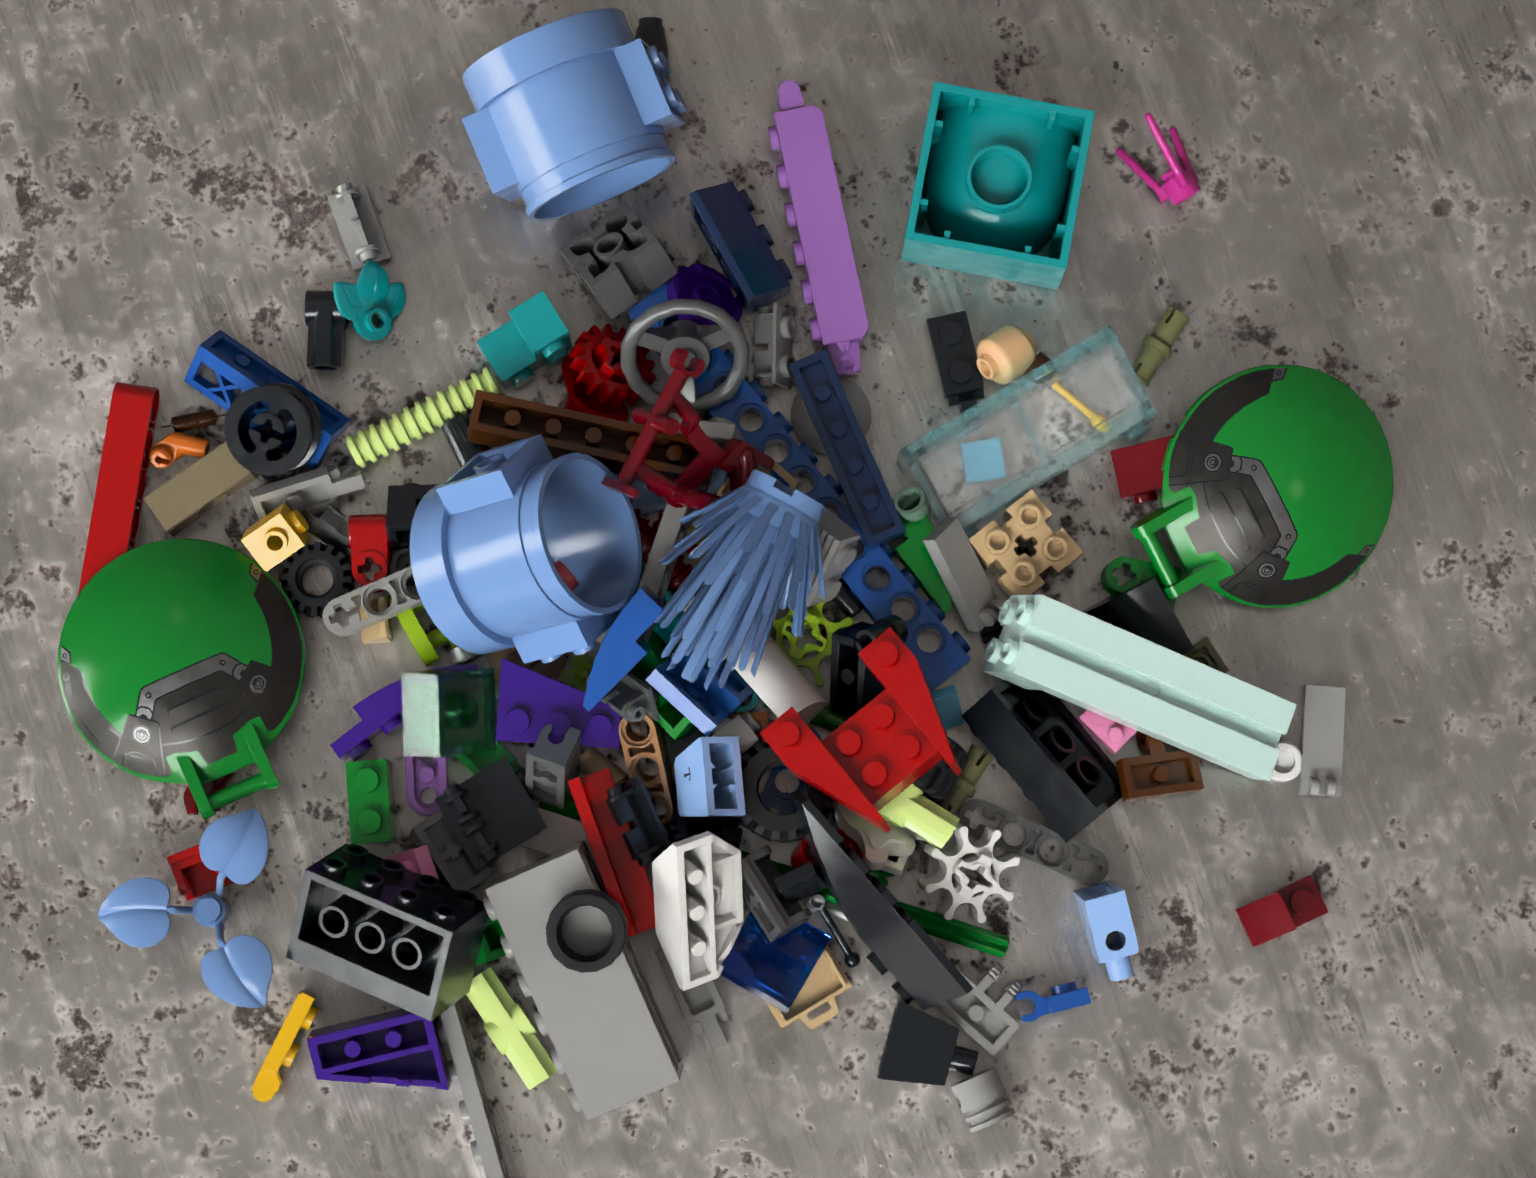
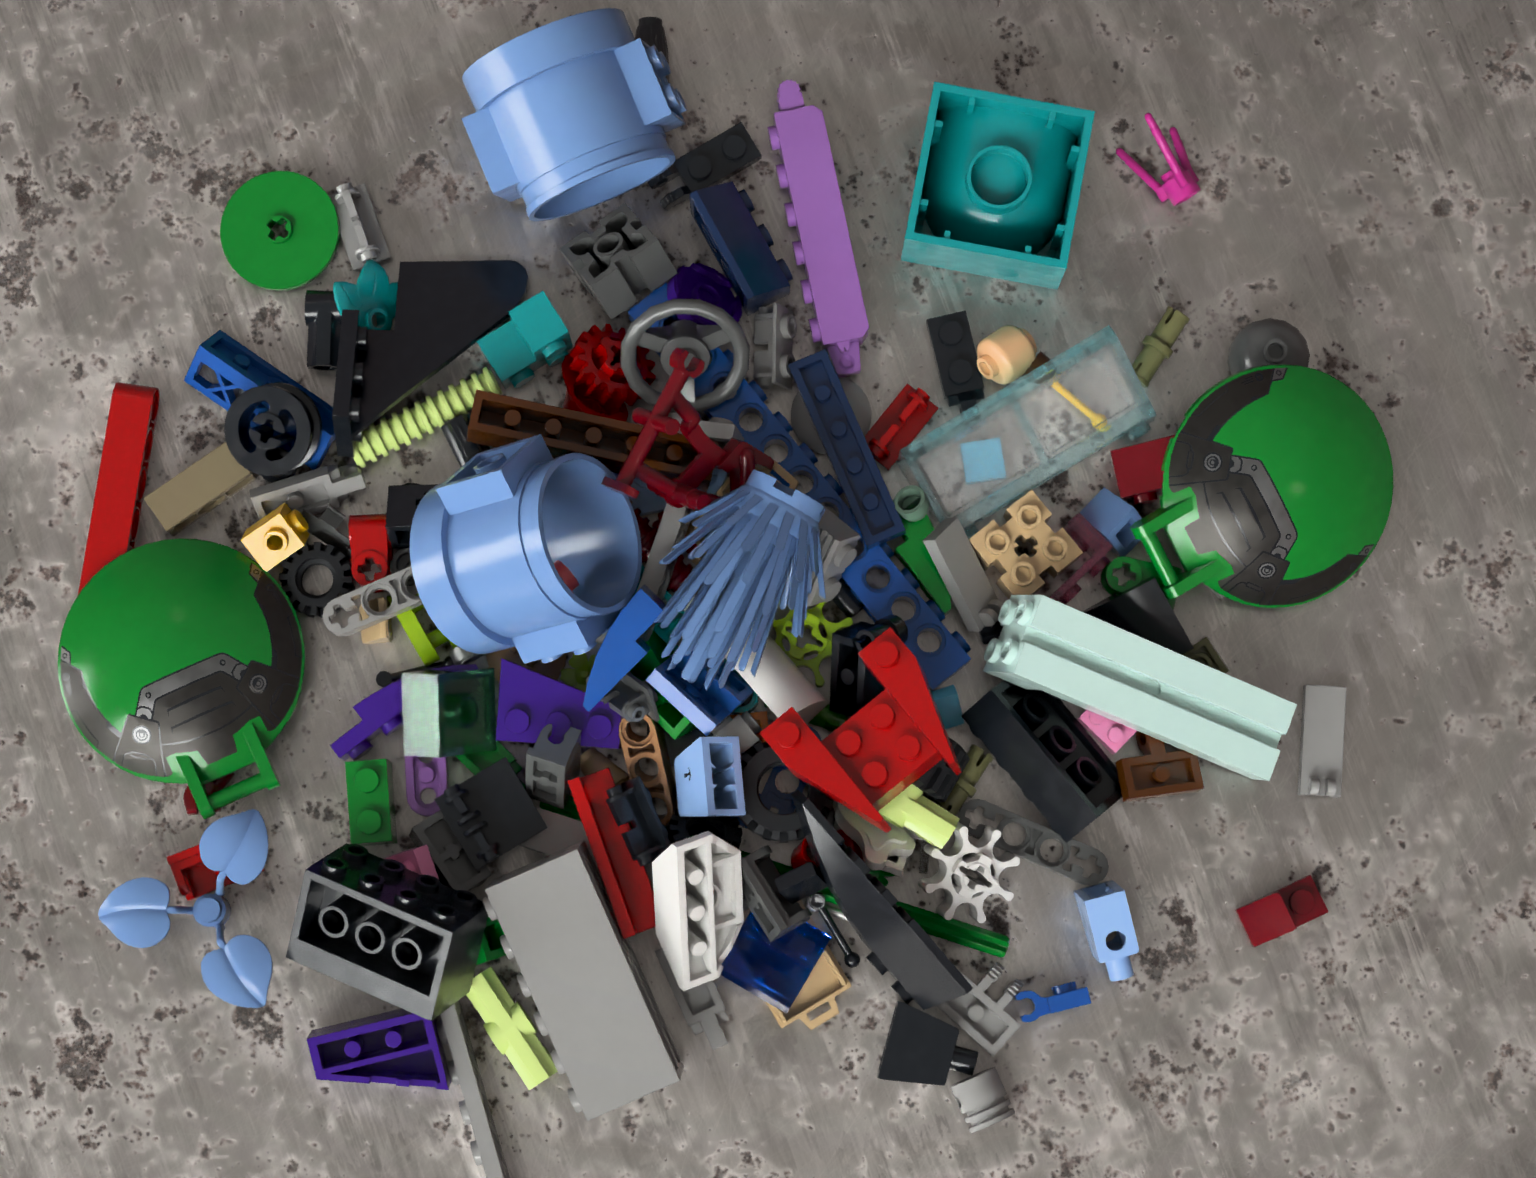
orange arm [149,432,210,469] -> none
reddish brown piece [160,409,227,432] -> none
yellow hinge [251,990,319,1103] -> none
black tyre [546,889,628,973] -> none
white tile [1270,741,1302,782] -> none
none -> green piece [220,171,340,291]
none -> black piece [332,260,528,457]
none -> black hinge [376,655,455,688]
none -> black hinge [648,122,762,210]
none -> red hinge [865,383,939,471]
none -> clear pink bracket [1049,513,1113,605]
none -> medium blue brick [1077,487,1142,557]
none -> dark grey cylinder [1227,318,1310,375]

